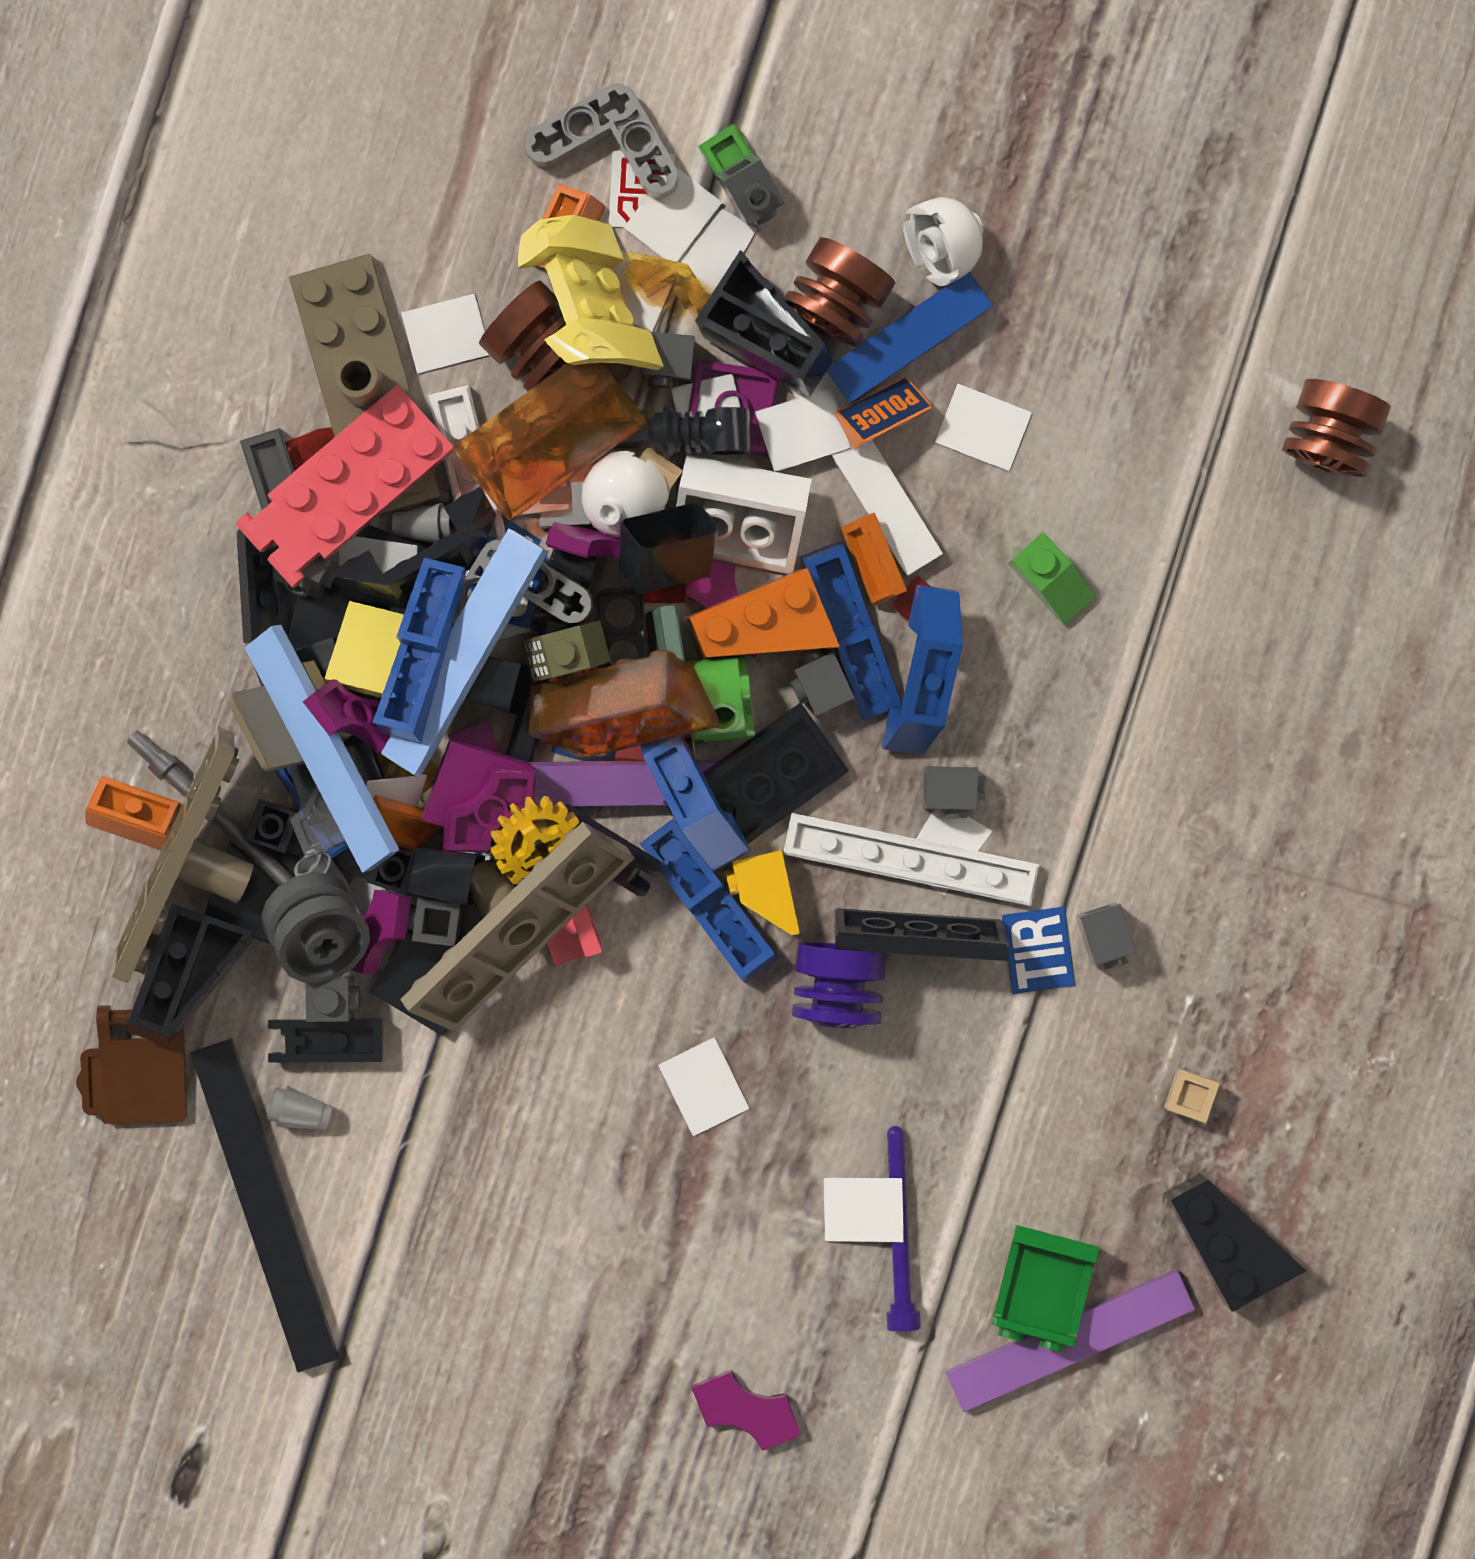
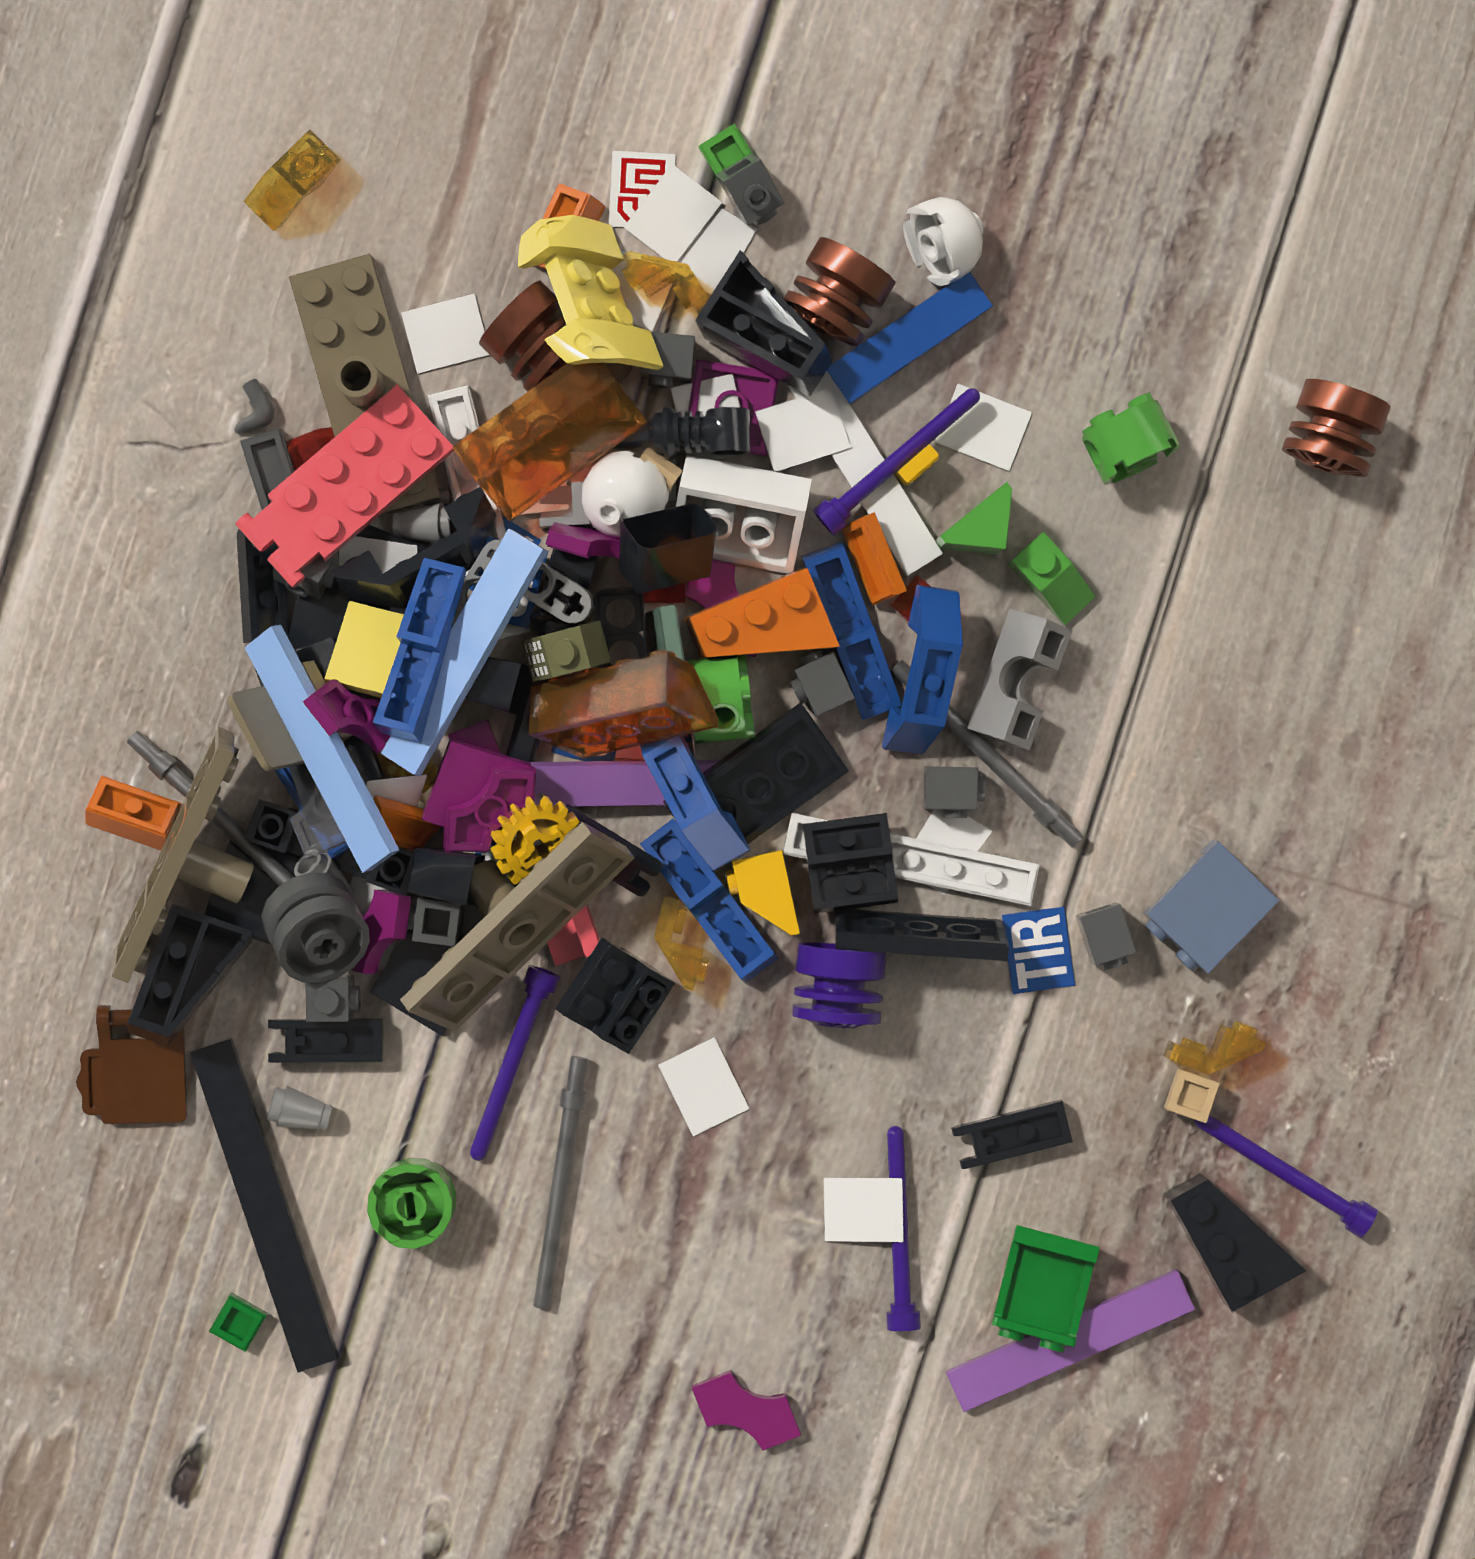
light grey beam [525,83,679,198] -> none
slope [834,376,932,450] -> none
none -> green tile [209,1293,268,1352]
none -> dark grey animal [234,379,274,434]
none -> clear yellow slope [243,129,341,231]
none -> bright green brick [367,1157,456,1249]
none -> dark purple piece [470,965,561,1161]
none -> flat silver bar [533,1056,588,1309]
none -> black brick [555,938,675,1054]
none -> clear yellow slope [654,895,710,991]
none -> black slope [803,813,898,914]
none -> dark purple piece [812,388,980,536]
none -> flat silver bar [891,660,1083,848]
none -> yellow tile [895,444,939,486]
none -> bright green slope [935,482,1012,555]
none -> black hinge [951,1099,1073,1169]
none -> light grey arch [967,609,1073,750]
none -> bright green brick [1082,392,1180,485]
none -> sand blue panel [1142,840,1279,974]
none -> clear yellow slope [1163,1020,1267,1075]
none -> dark purple piece [1194,1115,1378,1238]

